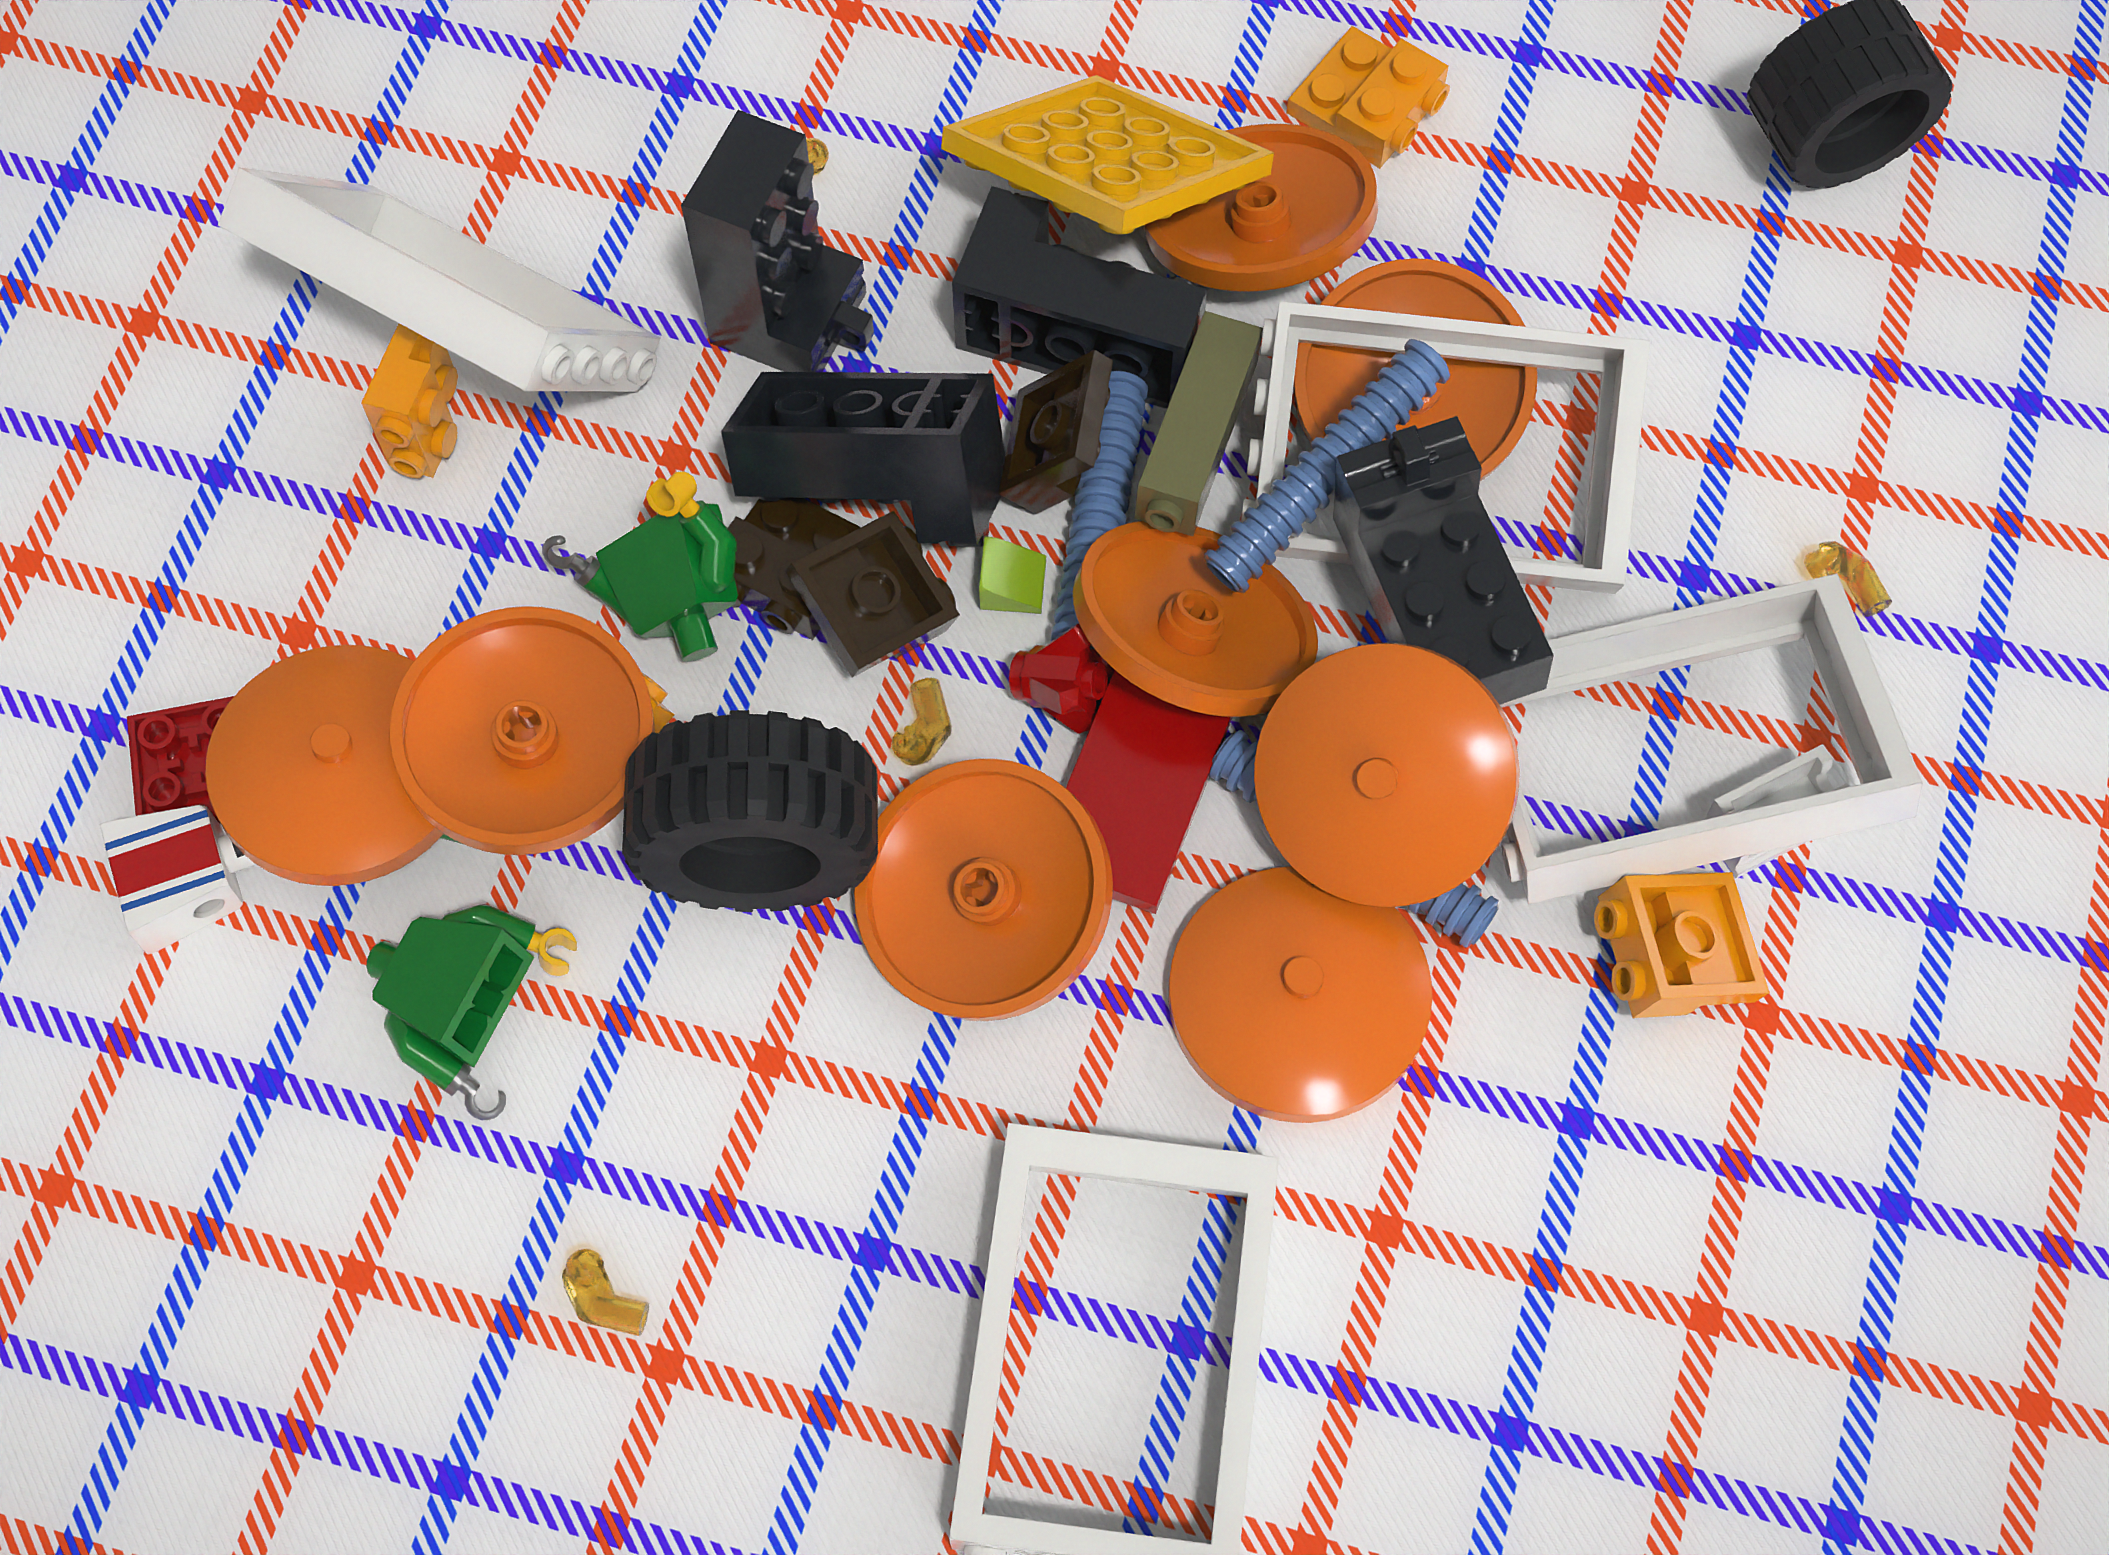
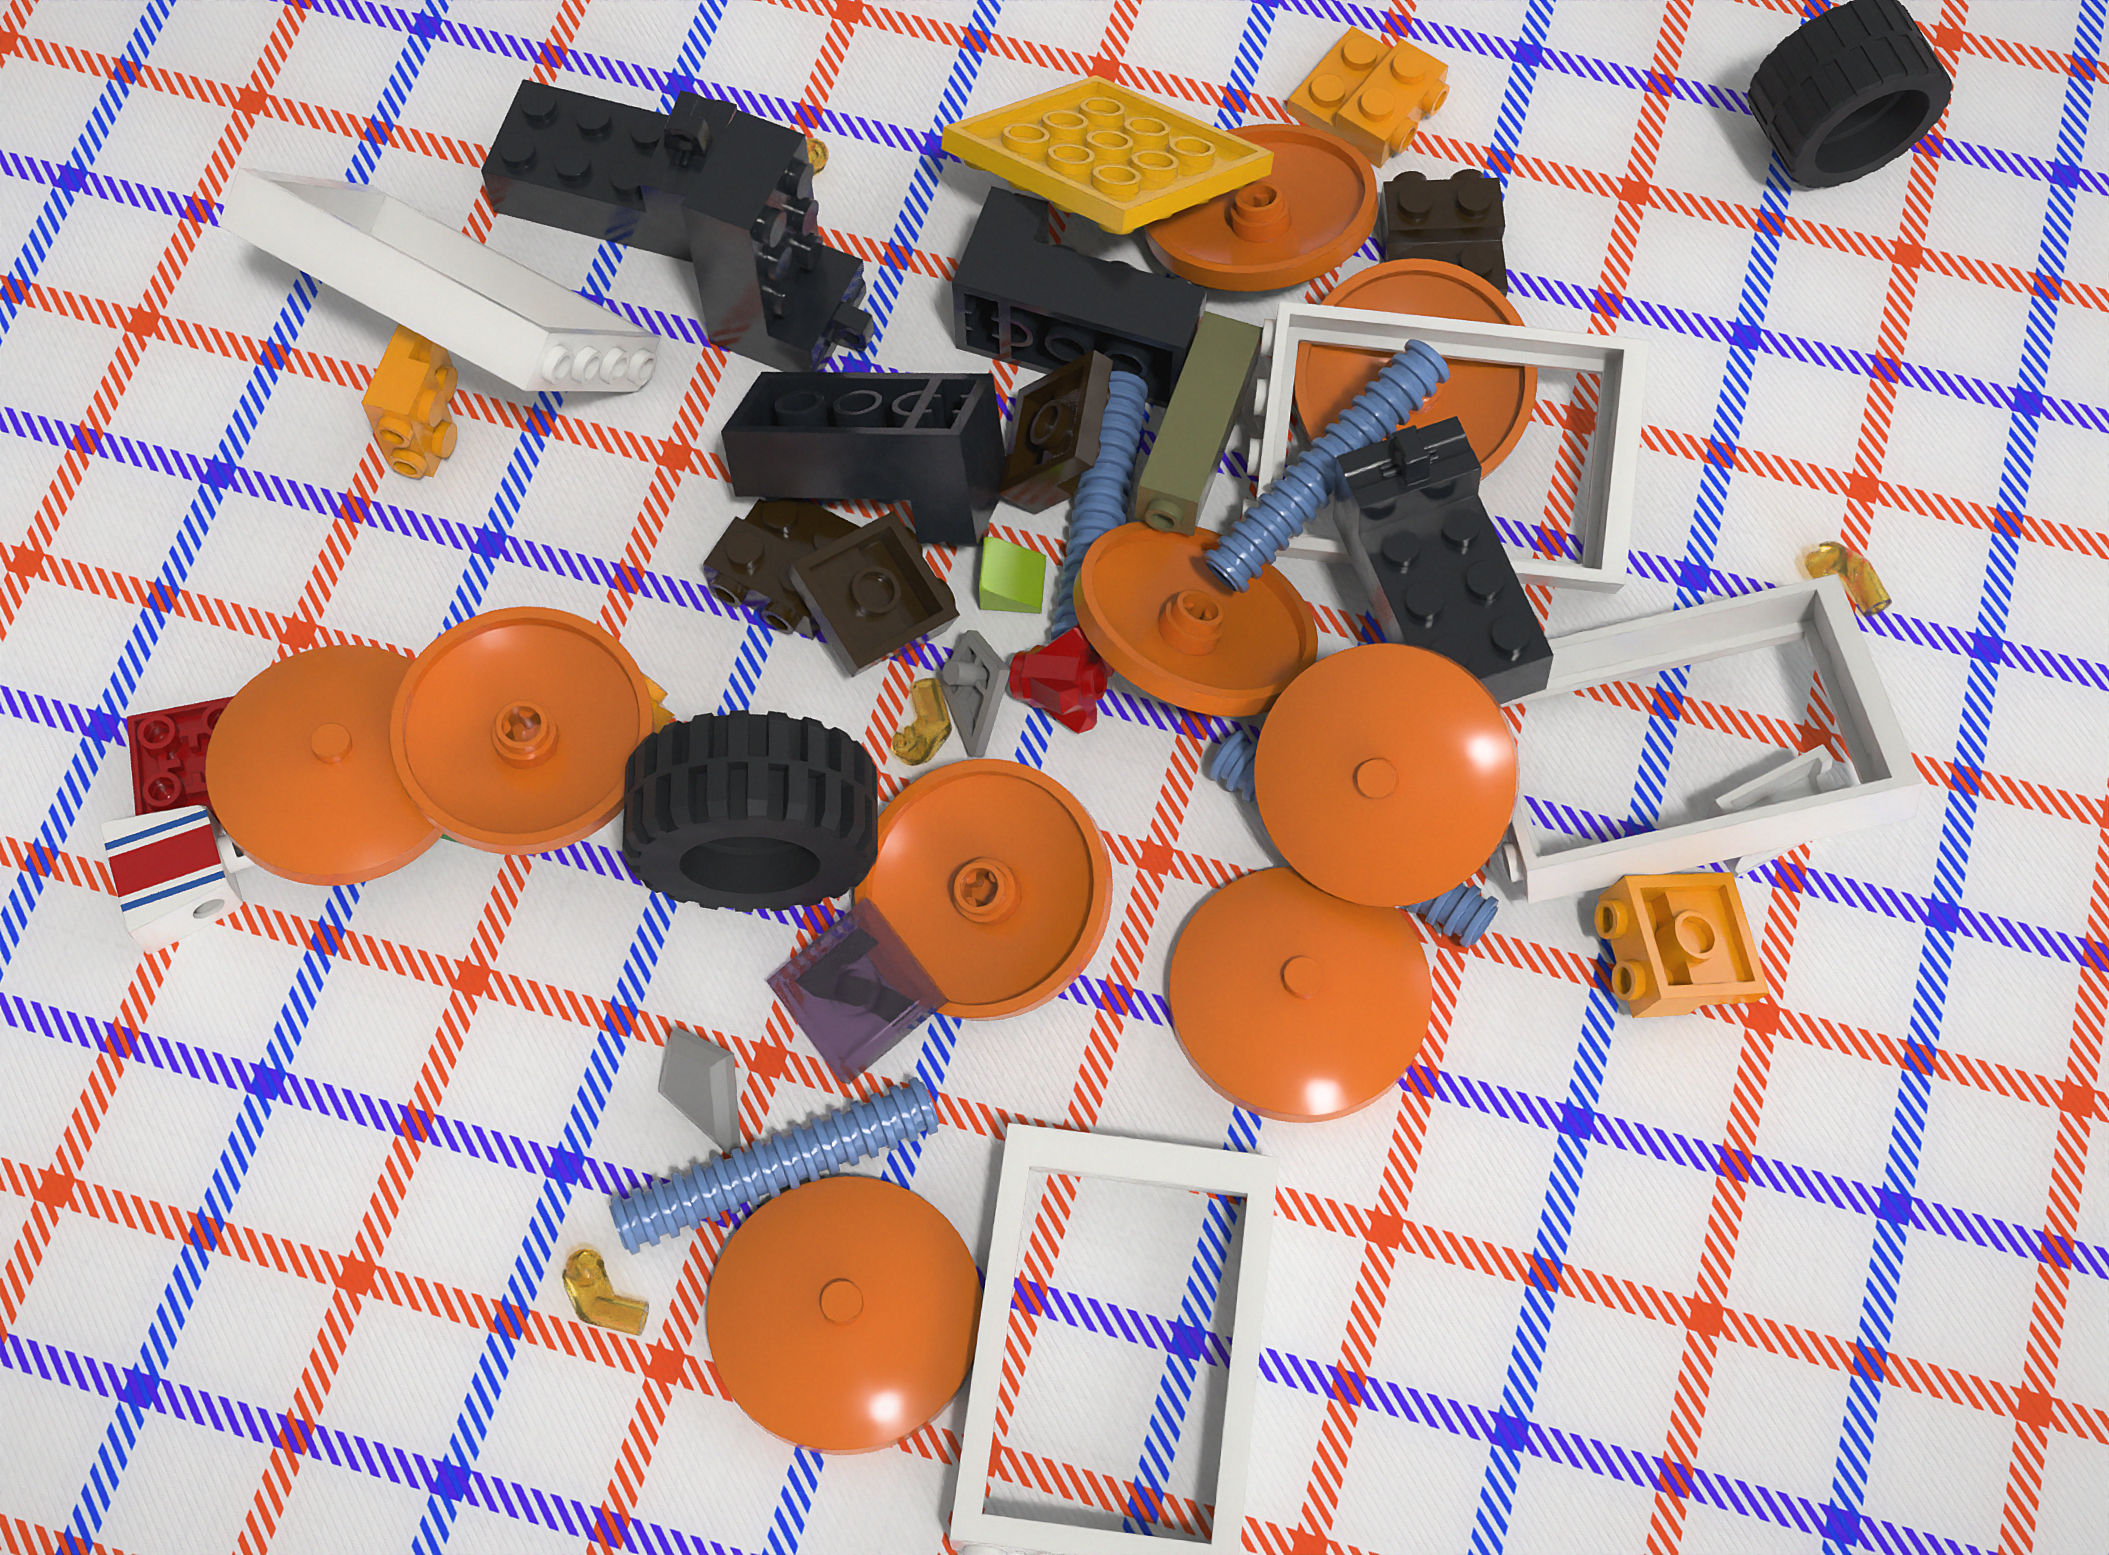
green torso [366,904,577,1120] -> none
green torso [542,472,738,662] -> none
red tile [1066,670,1233,914] -> none
none -> black hinge [481,79,738,263]
none -> medium blue piece [609,1077,939,1255]
none -> light grey piece [658,1028,741,1154]
none -> orange dish [706,1176,982,1455]
none -> tile [766,897,949,1085]
none -> light grey piece [939,630,1011,757]
none -> dark brown plate [1378,169,1508,297]

